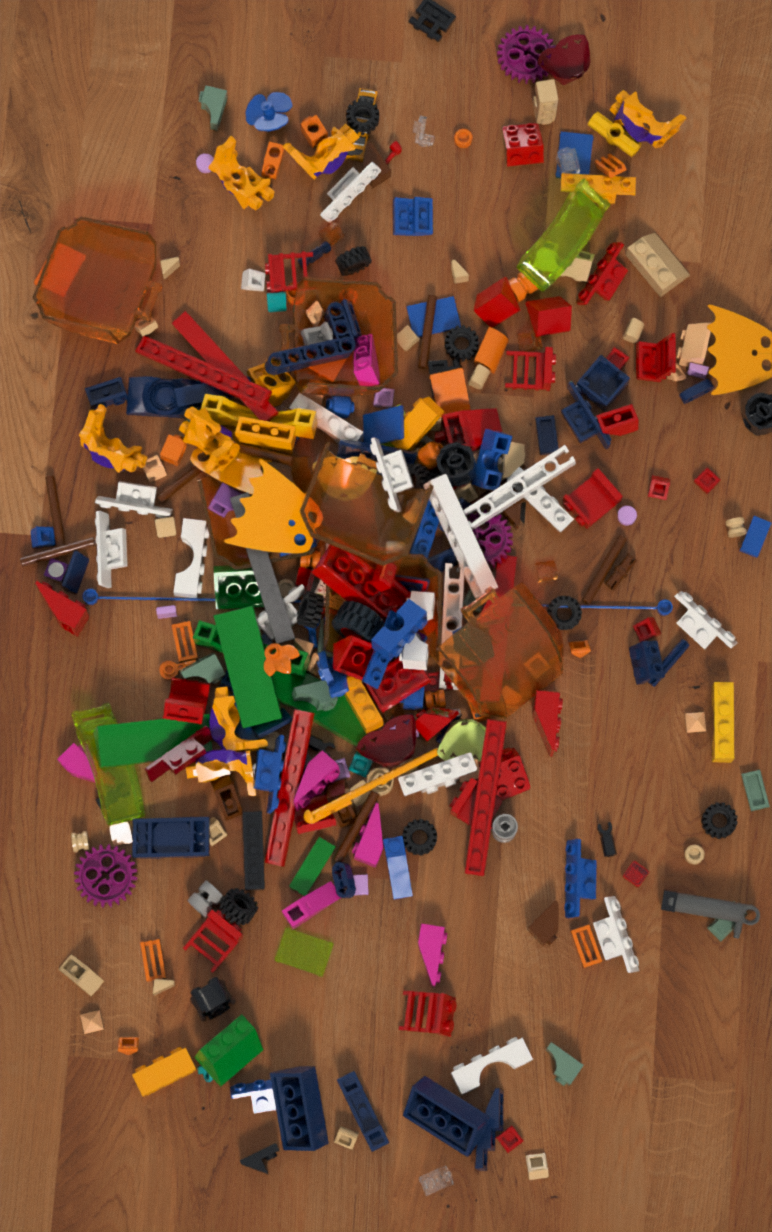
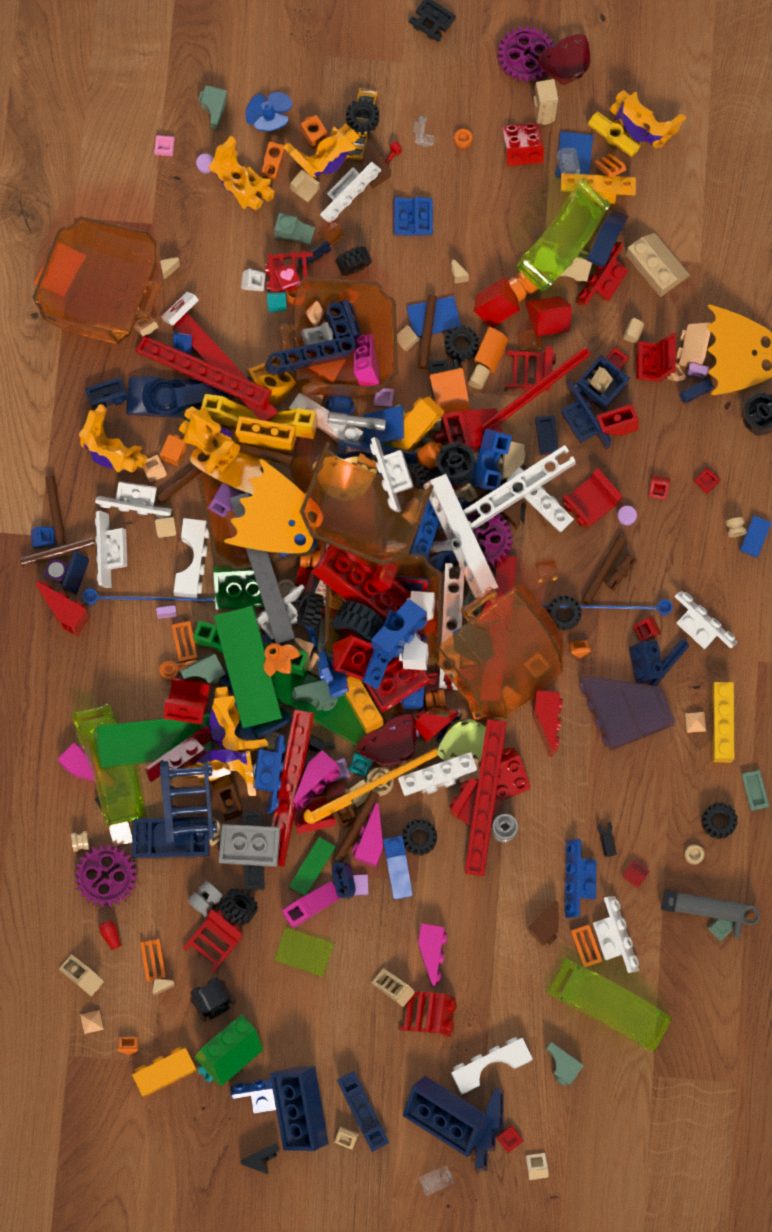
none -> red cone [98,920,122,950]
none -> bright pink tile [154,135,175,156]
none -> dark blue fence [160,758,217,843]
none -> white tile [161,292,199,325]
none -> blue tile [173,332,192,354]
none -> light grey tile [219,824,281,867]
none -> sand green arch [274,213,315,247]
none -> tile [276,264,300,289]
none -> tan panel [290,170,319,202]
none -> light grey piece [327,412,386,431]
none -> tan slope [371,968,415,1007]
none -> light grey piece [429,538,462,554]
none -> red axle [481,347,591,431]
none -> clear neon green windscreen [546,958,672,1053]
none -> clear purple slope [579,676,676,751]
none -> dark blue slope [587,209,629,268]
none -> tan tile [587,367,613,394]

